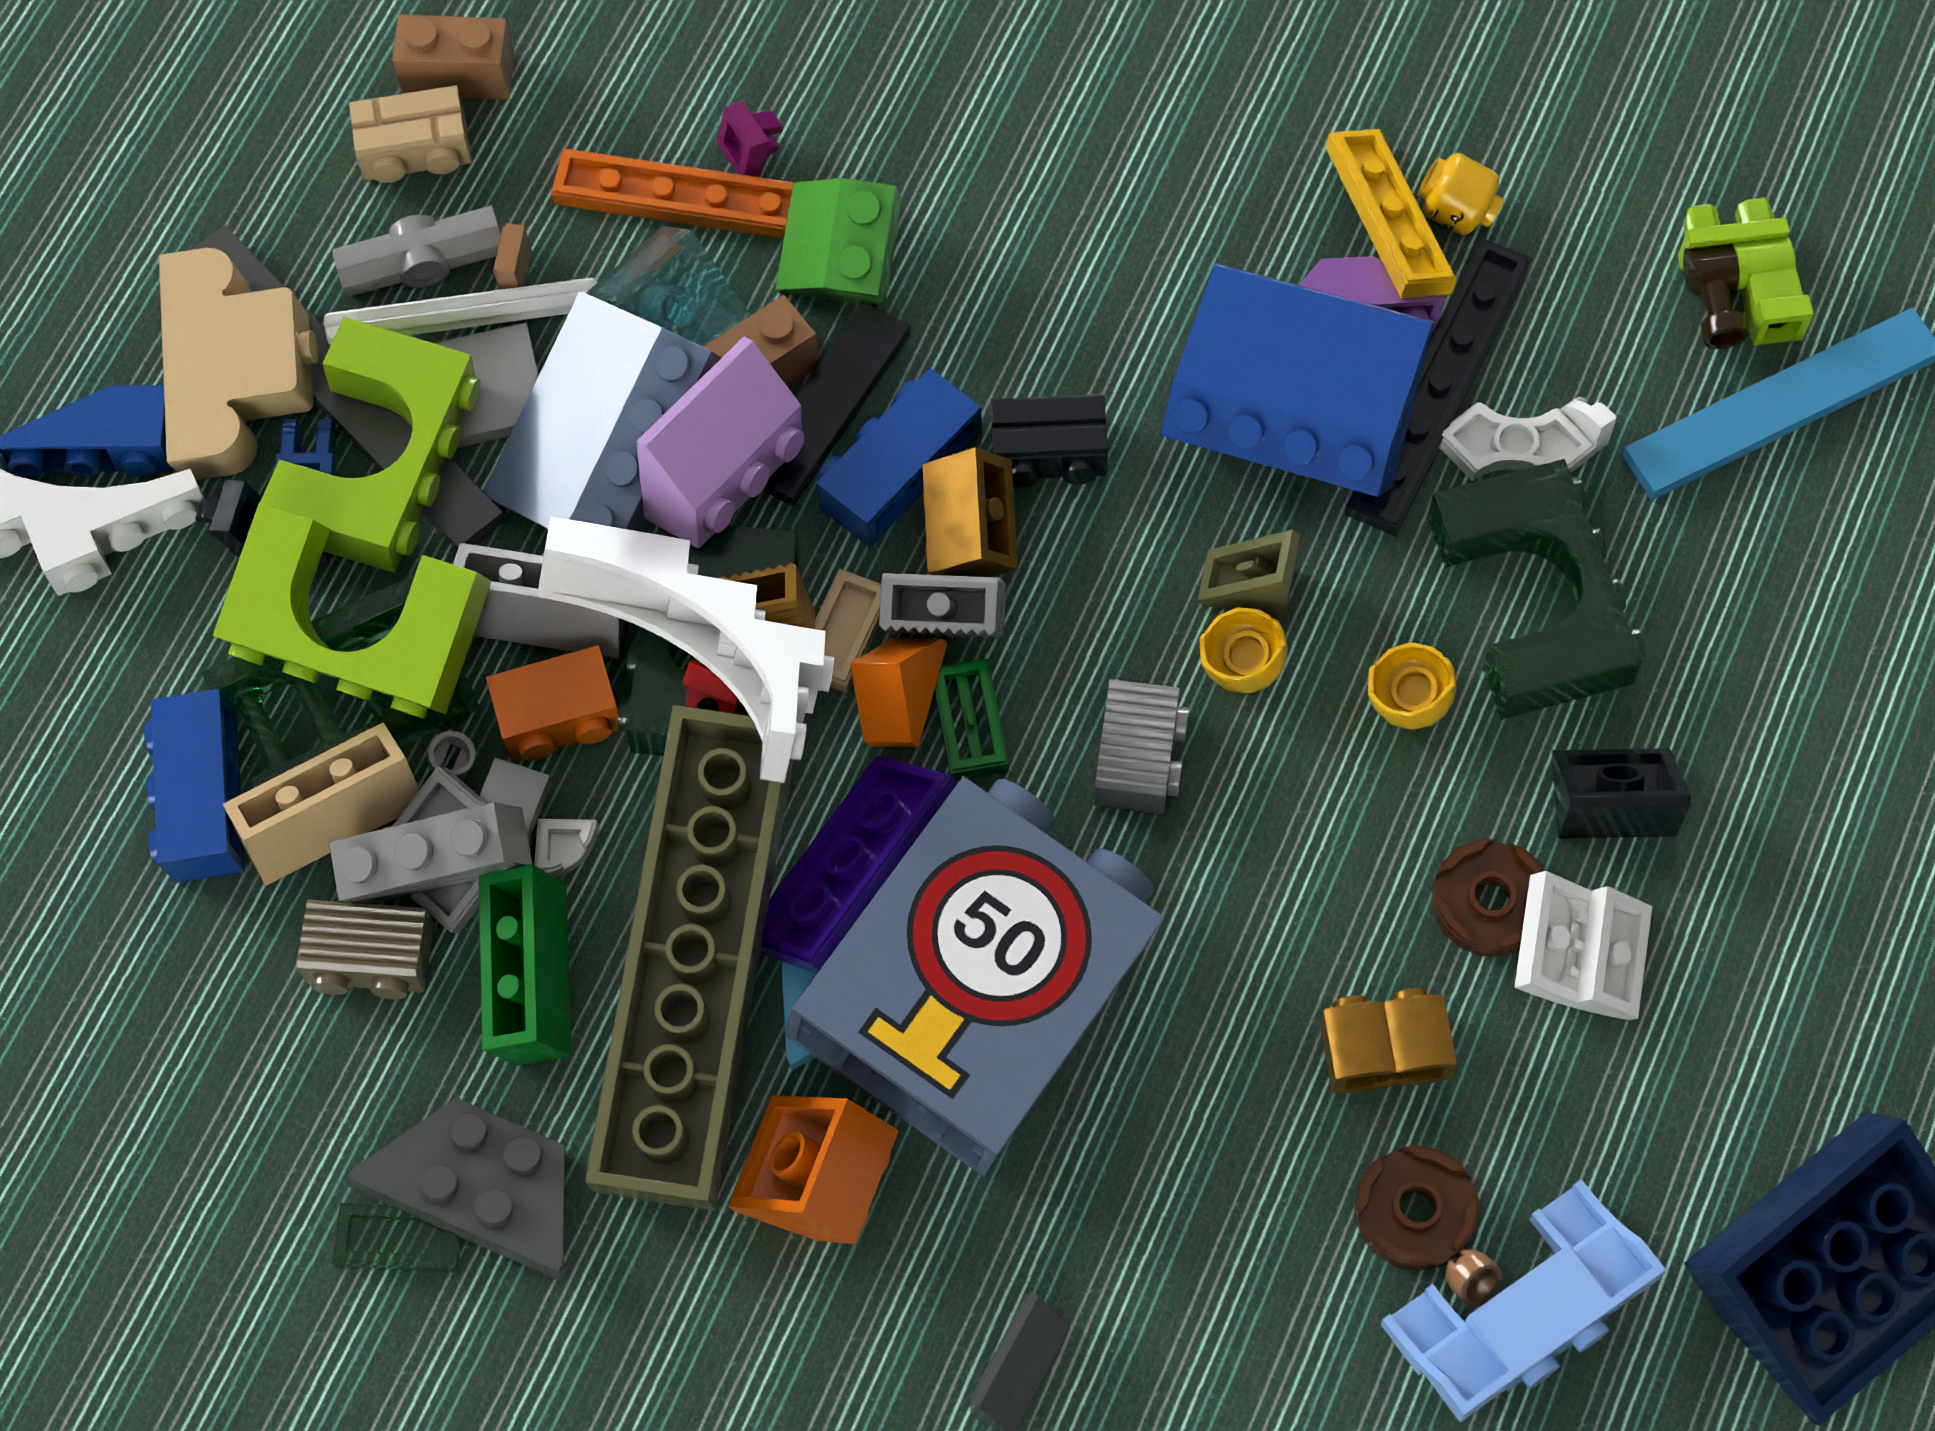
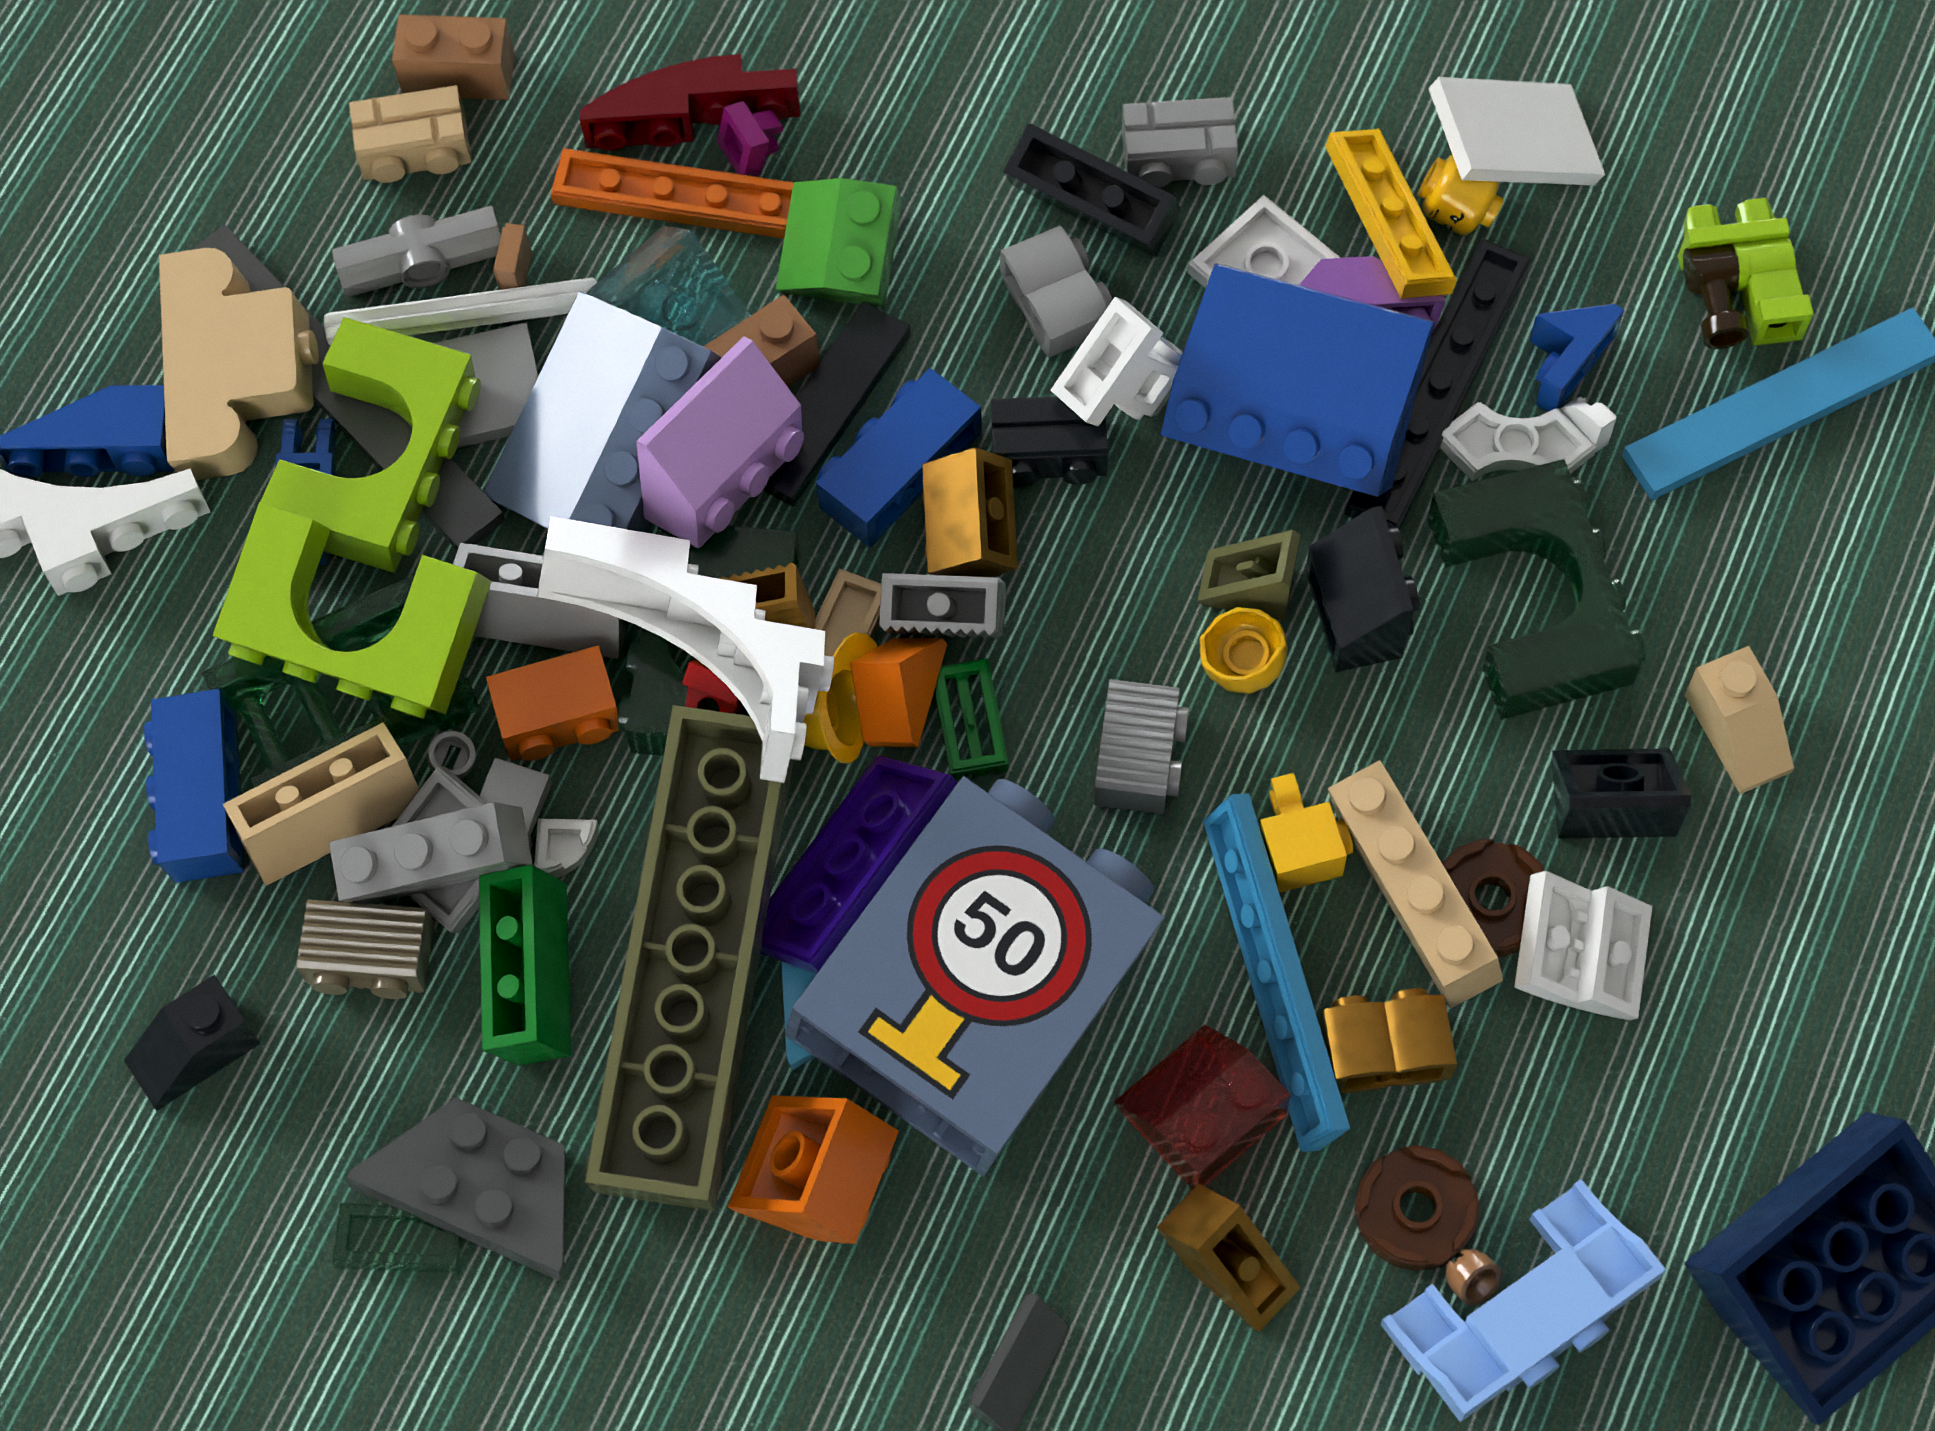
black tile [195,480,262,557] -> none
yellow hair [1368,642,1457,730] -> none
none -> black slope [124,974,261,1111]
none -> dark red slope [579,54,801,150]
none -> yellow piece [803,632,878,764]
none -> light grey brick [1000,226,1112,358]
none -> black brick [1003,123,1182,258]
none -> white tile [1051,297,1183,426]
none -> clear red slope [1114,1024,1291,1190]
none -> light grey brick [1122,97,1238,188]
none -> pearl gold slope [1156,1184,1301,1332]
none -> white tile [1188,195,1340,288]
none -> dark azure tile [1203,793,1350,1152]
none -> yellow brick [1259,773,1353,893]
none -> black slope [1305,506,1419,673]
none -> tan brick [1328,760,1503,1009]
none -> white tile [1429,77,1605,185]
none -> blue slope [1530,304,1624,412]
none -> tan slope [1684,646,1794,794]

